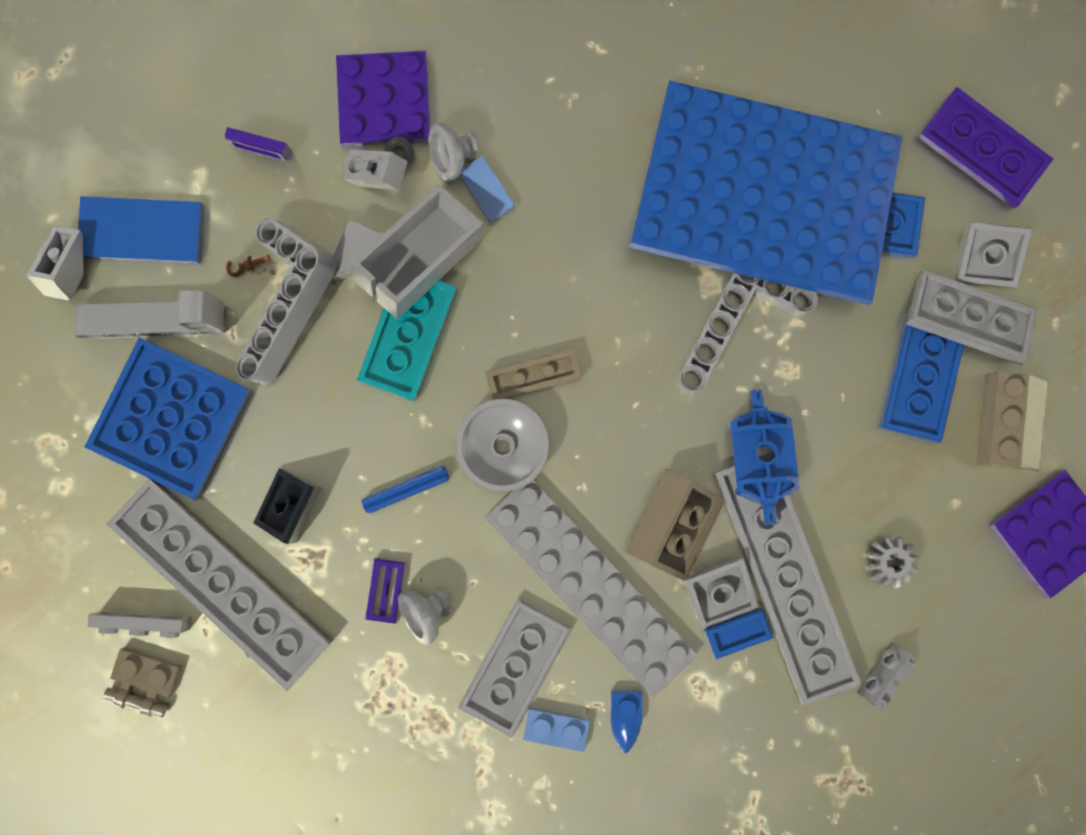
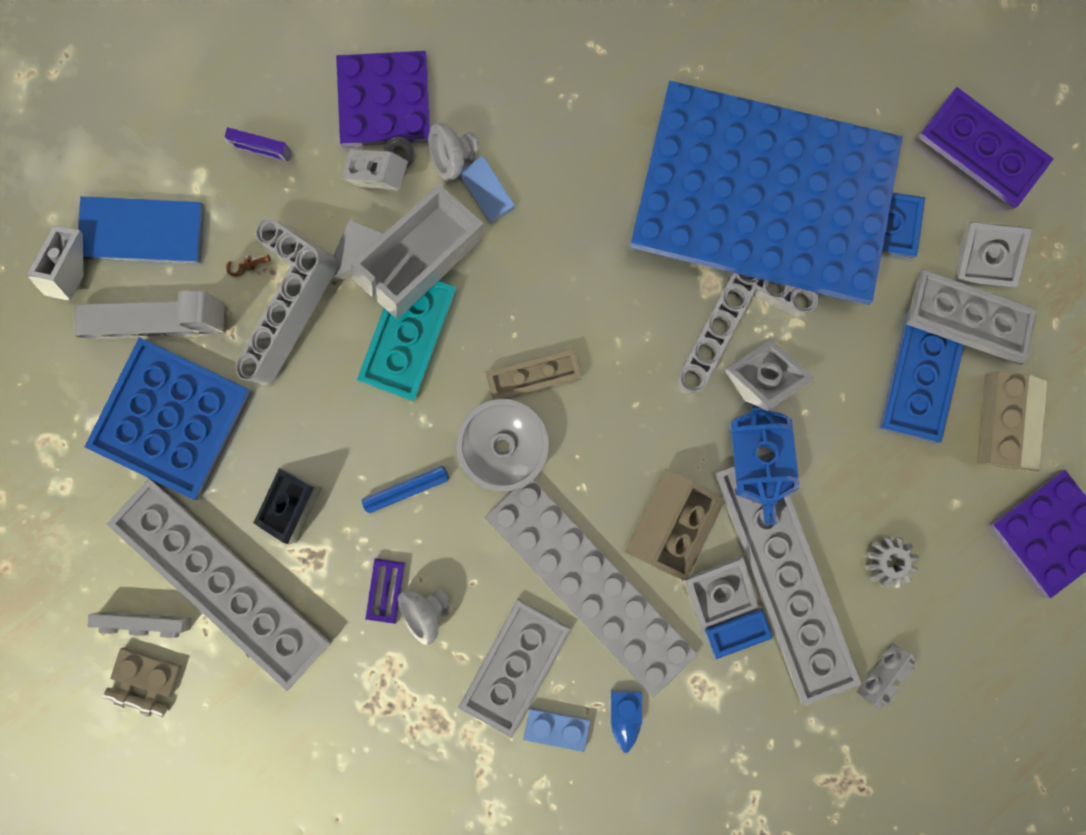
none -> light grey slope [726,339,814,411]

